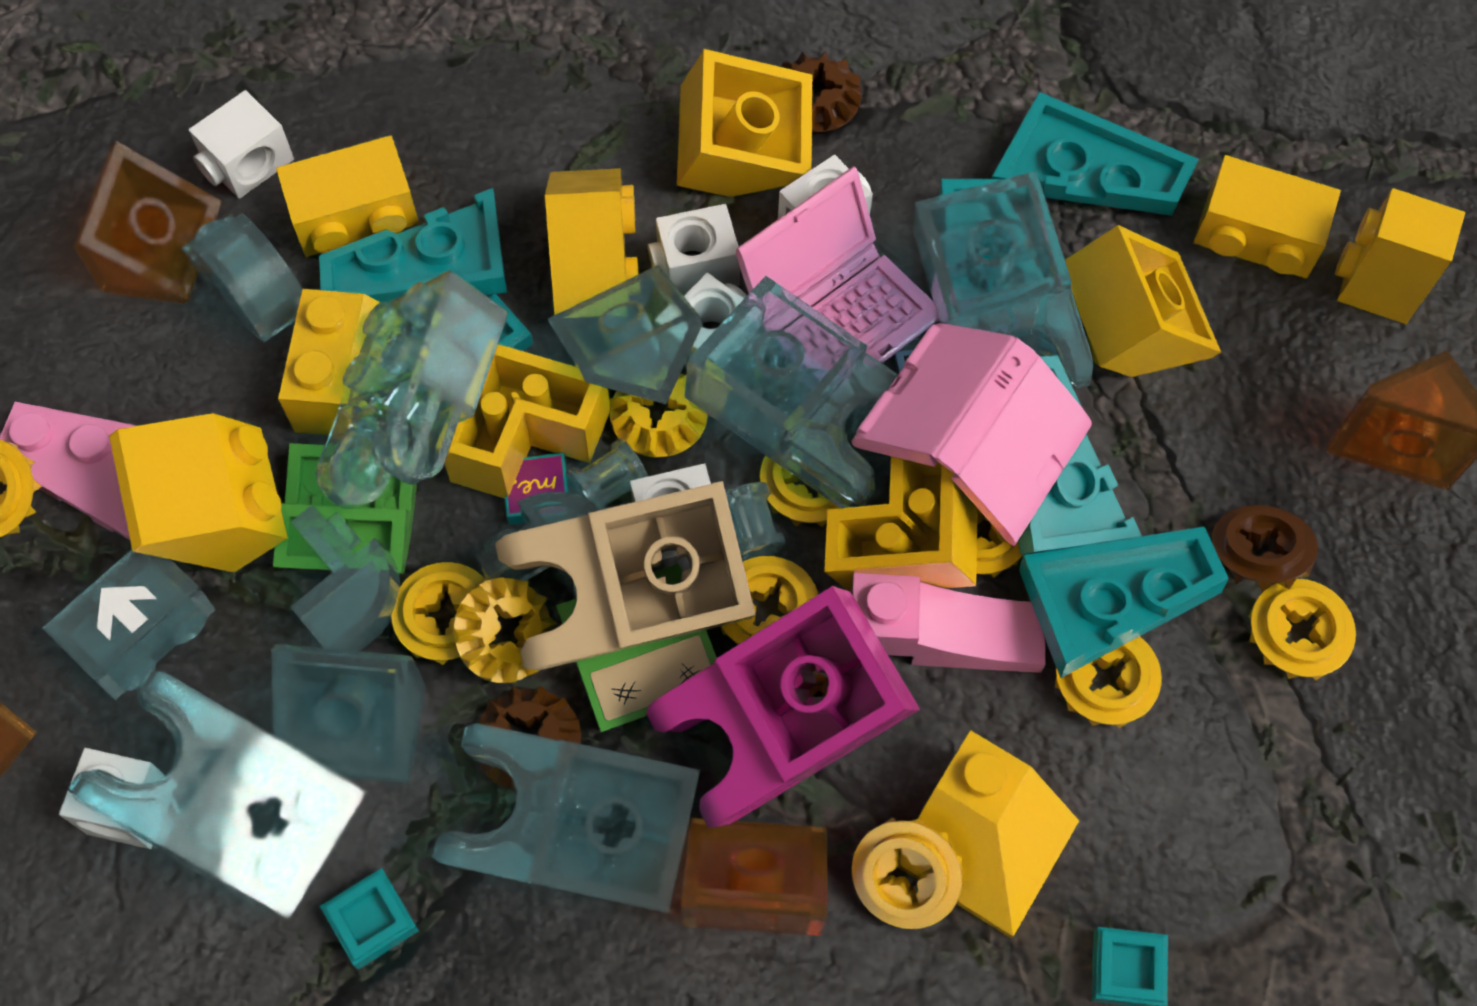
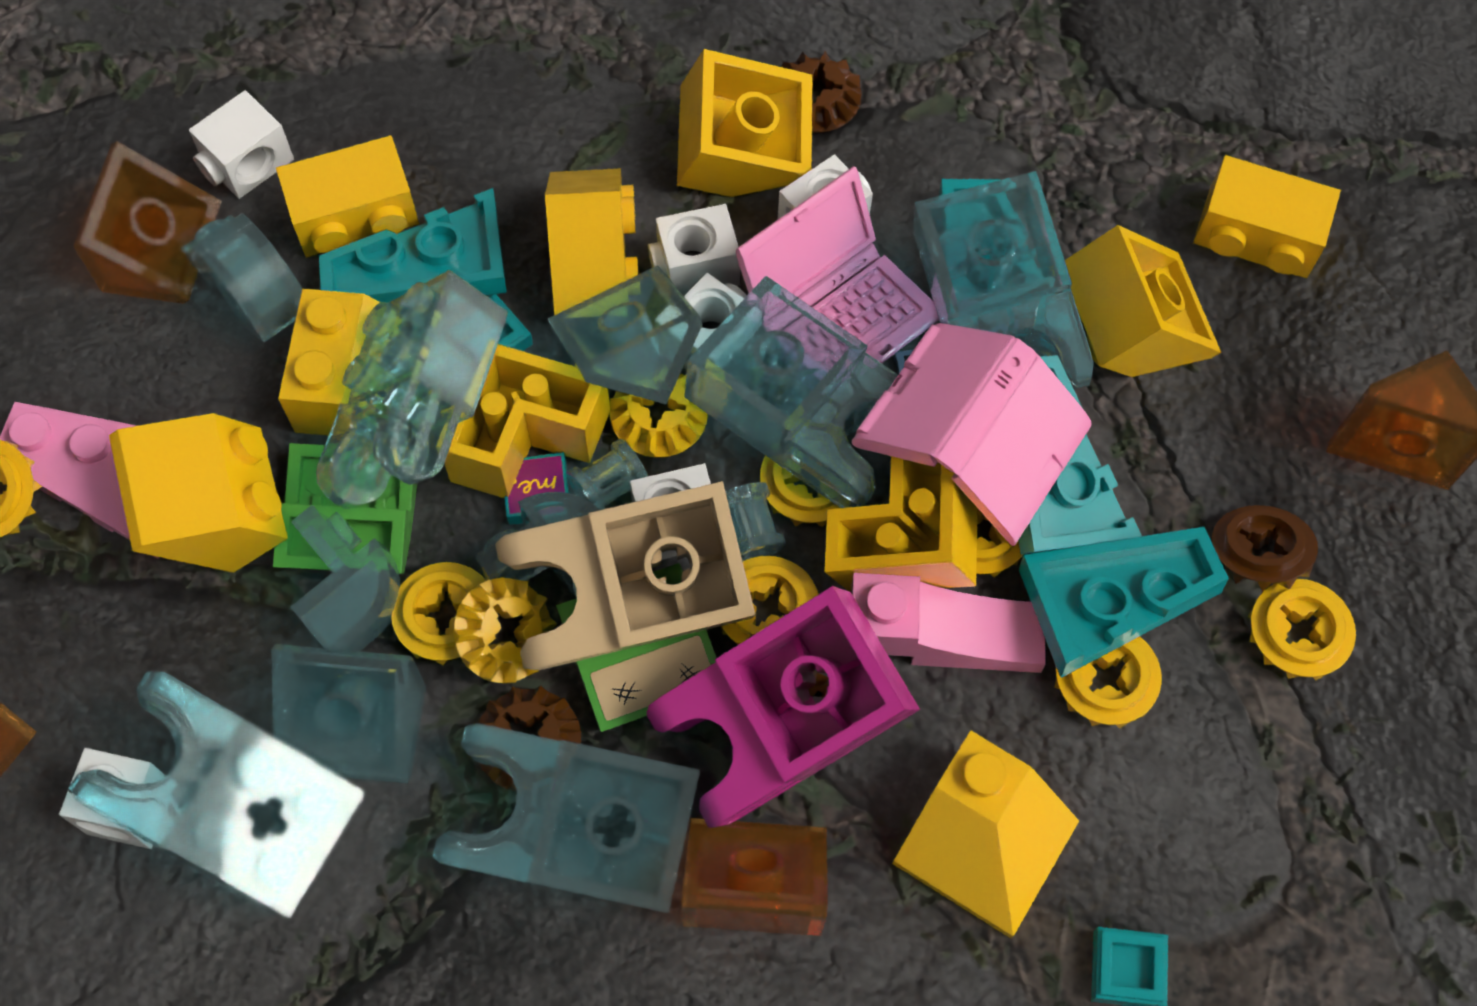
clear light blue brick [42,549,216,700] -> none
teal tile [320,868,419,970] -> none
yellow gear [852,817,964,929] -> none
teal wing [992,92,1199,215] -> none
yellow brick [1335,188,1465,324] -> none

